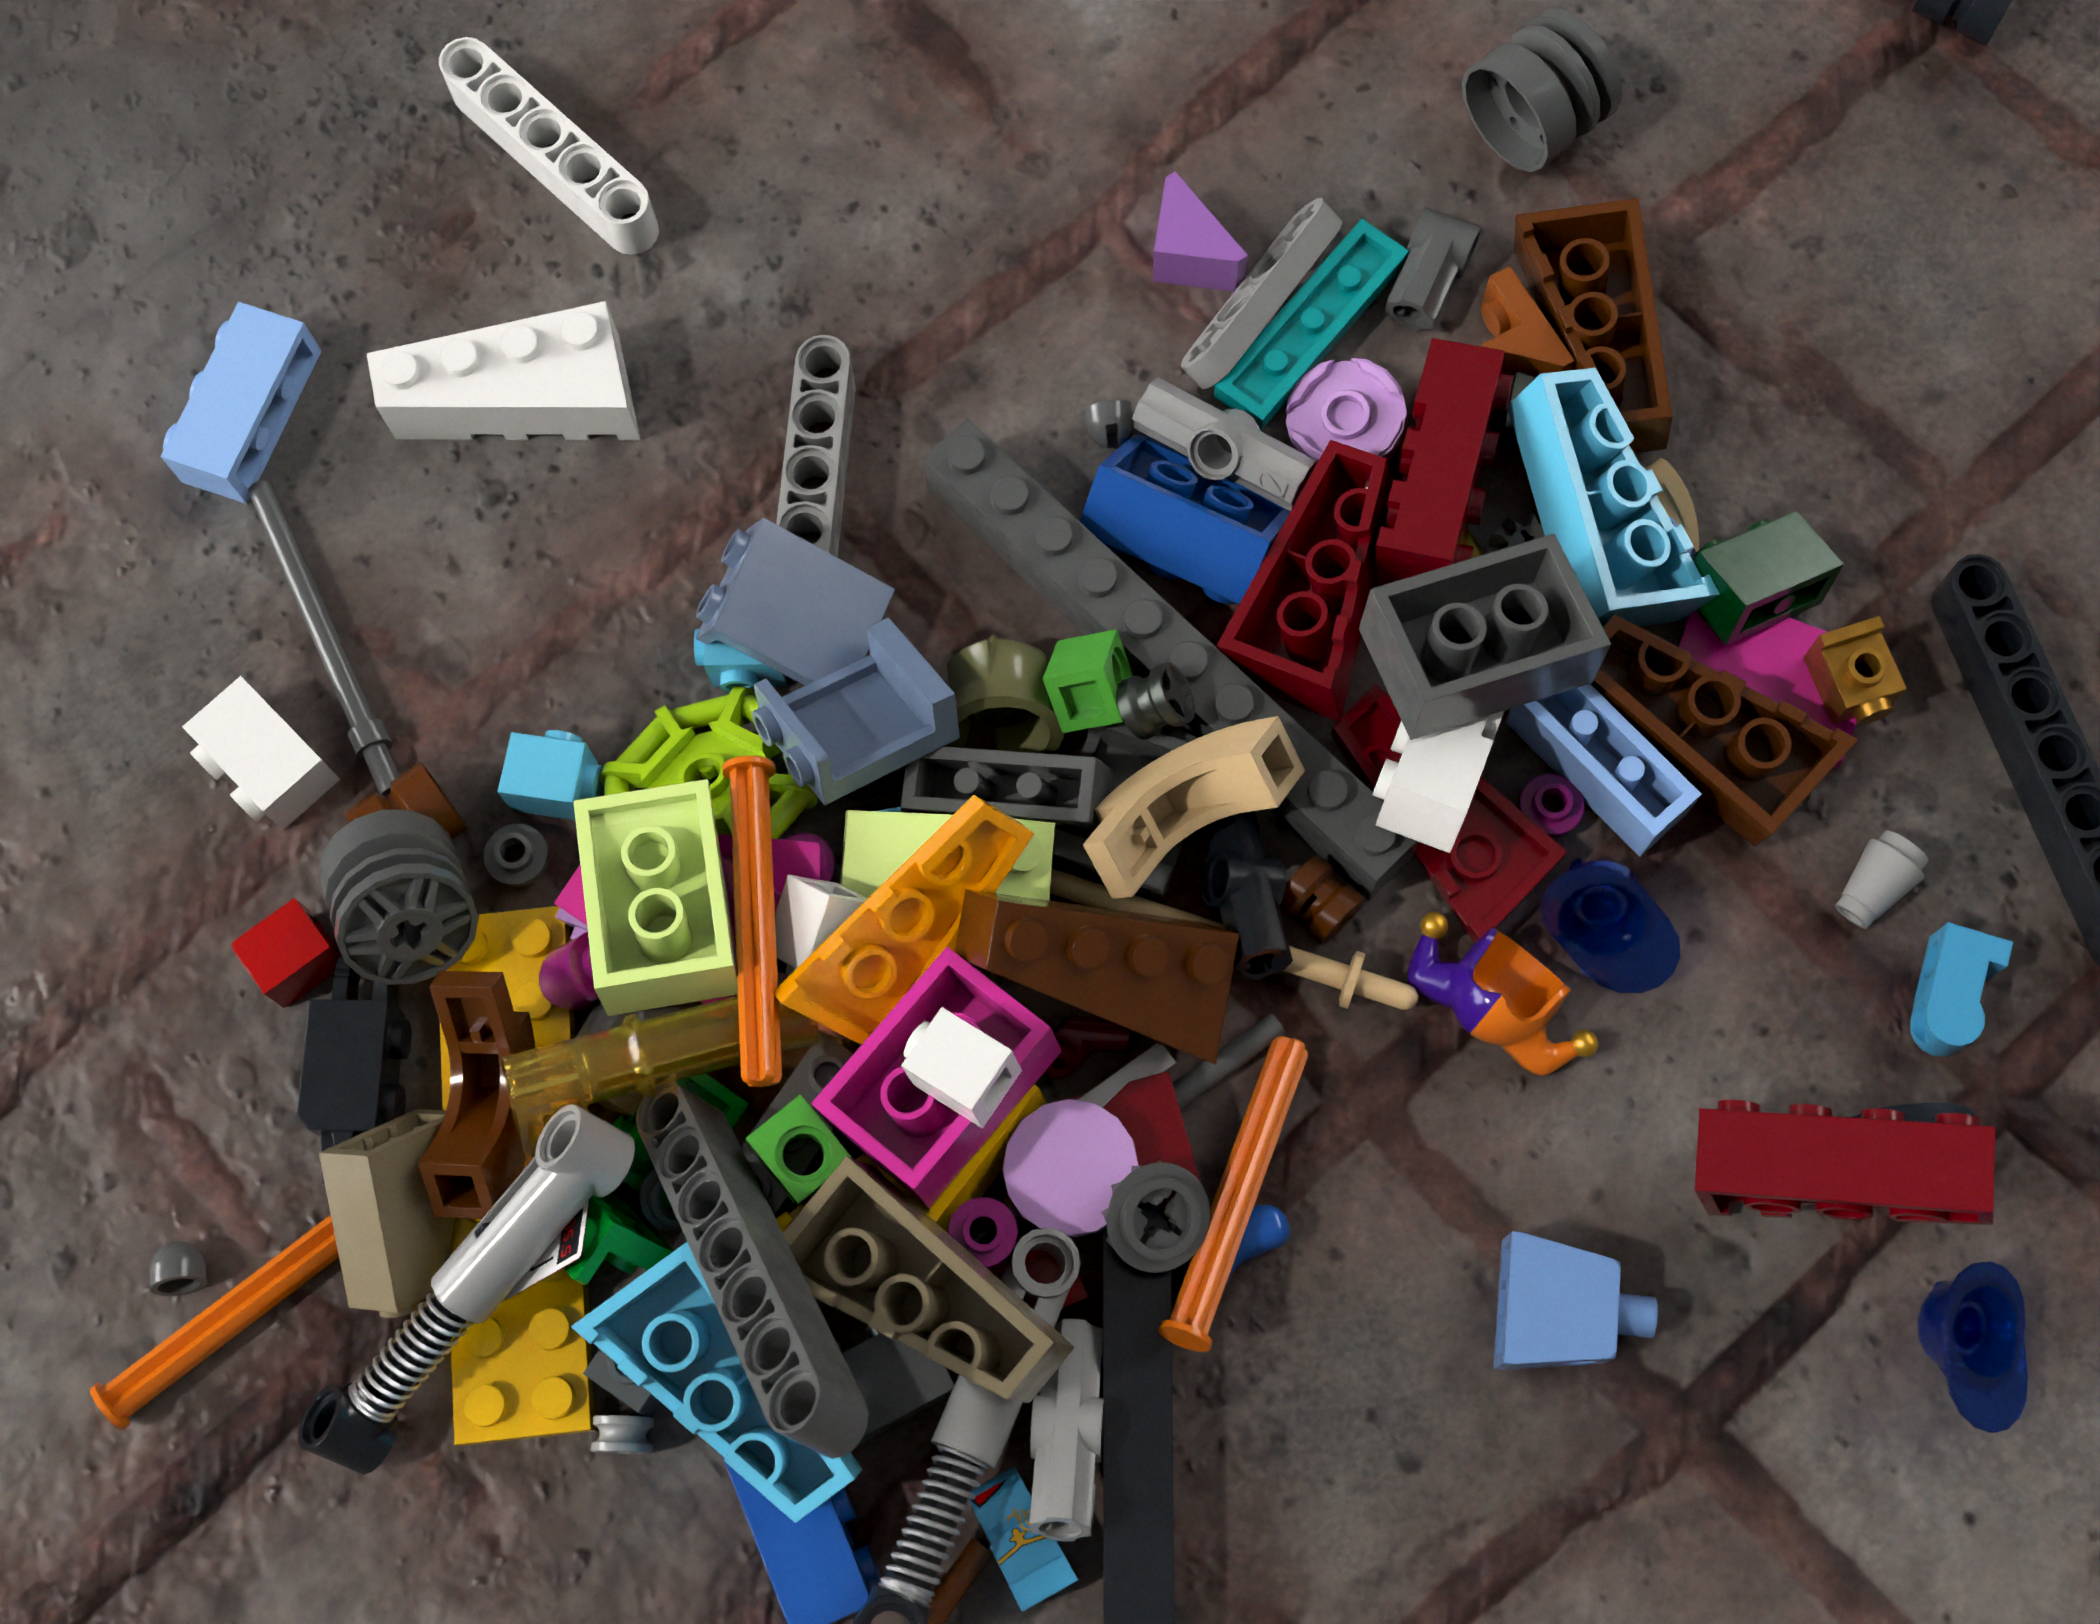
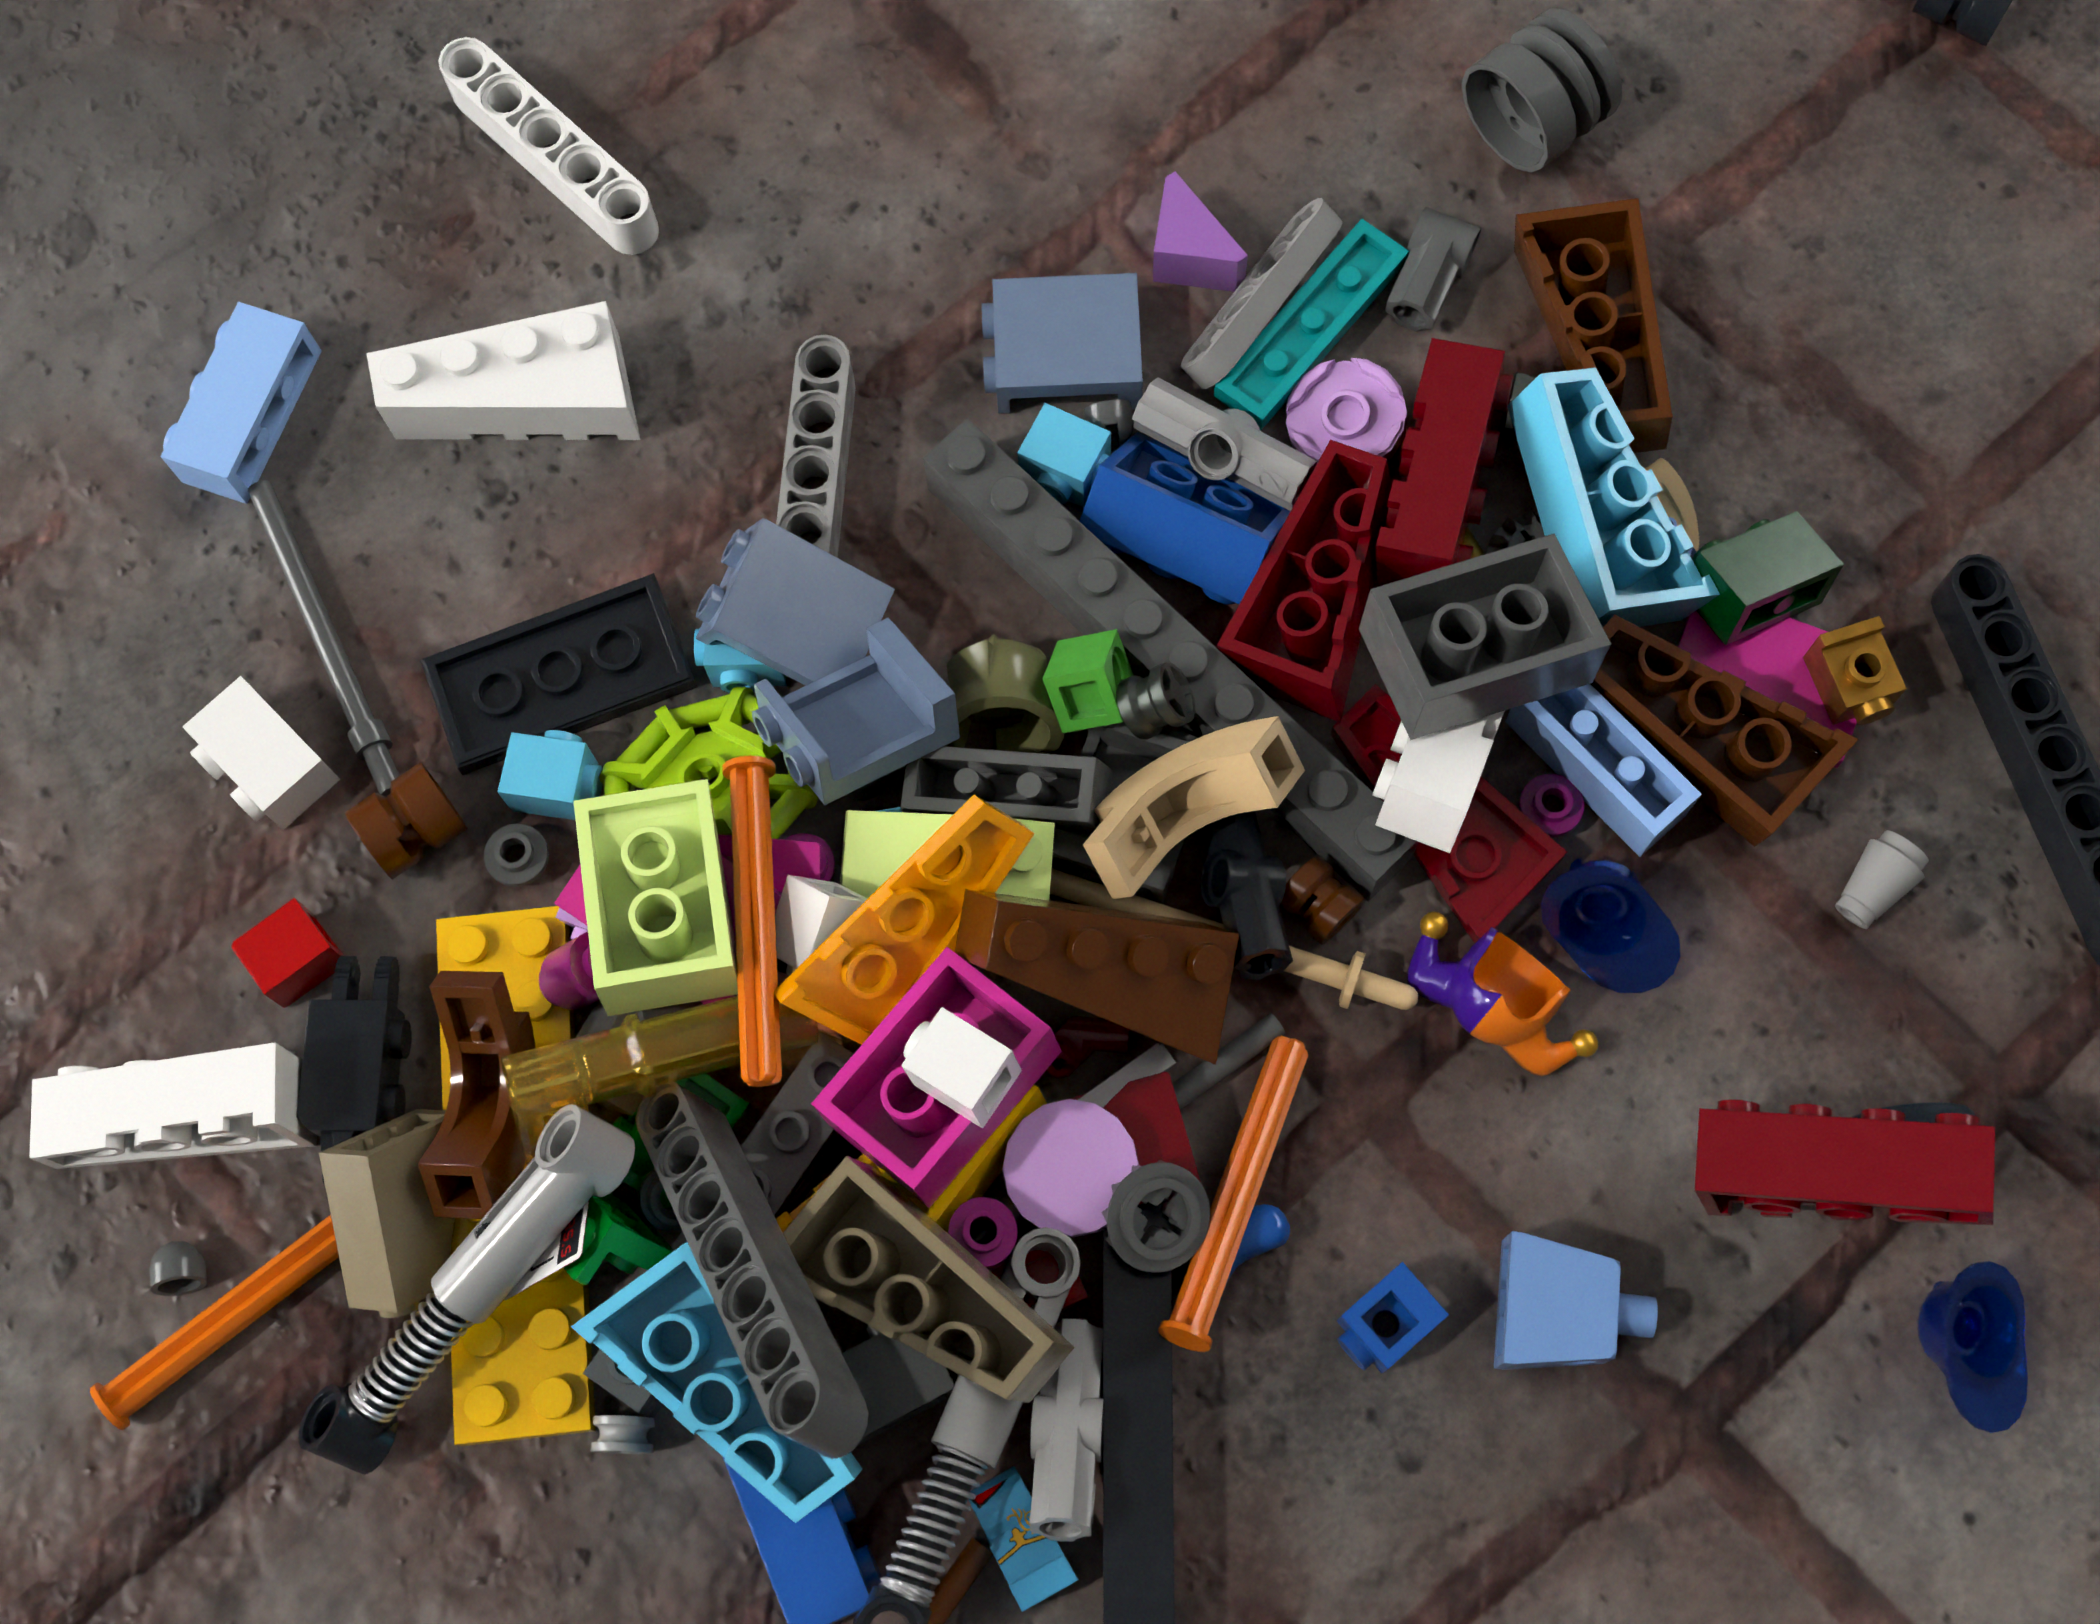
dark grey wheel [318,810,478,985] -> none
bright green brick [745,1094,852,1207] -> none
dark orange slope [1481,266,1575,377] -> none
dark azure leg [1910,922,2013,1057] -> none
none -> white wedge [29,1042,317,1169]
none -> black tile [420,573,697,775]
none -> sand blue panel [982,273,1143,413]
none -> medium azure brick [1017,403,1111,508]
none -> blue brick [1337,1262,1449,1373]

